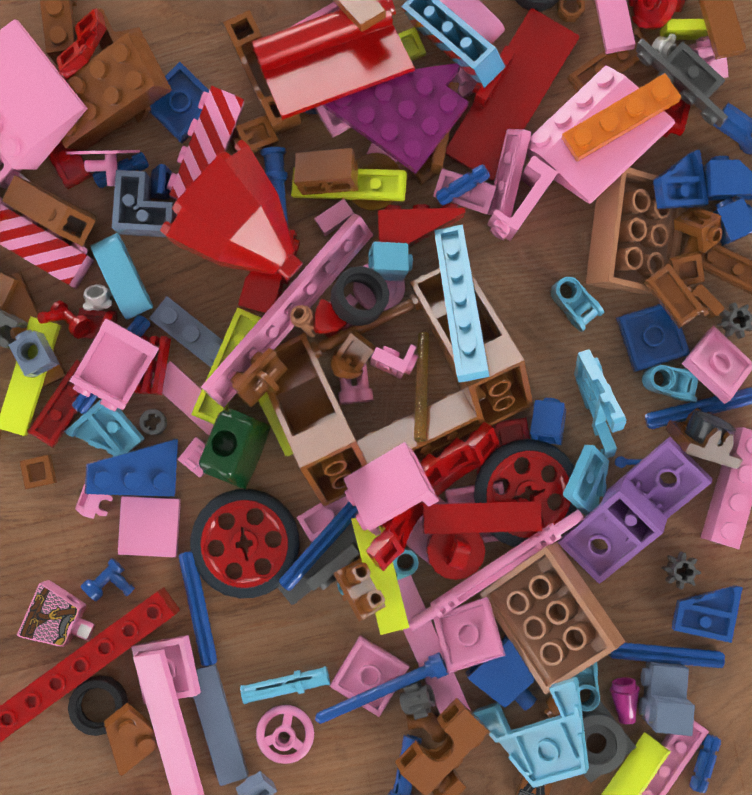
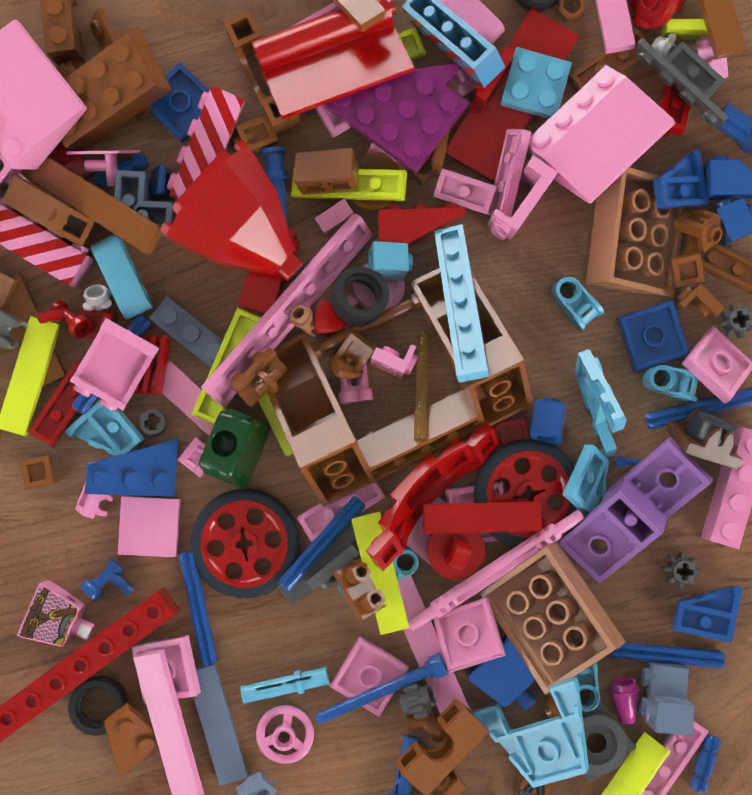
sand blue brick [8,330,59,378] -> none
red tile [56,8,107,80] -> none
bright pink panel [343,442,439,536] -> none
blue axle [436,165,490,206] -> none
orange plate [561,73,681,162] -> none
dark orange tile [644,263,705,328] -> none
none -> dark orange tile [21,156,162,255]
none -> medium azure plate [500,47,572,119]

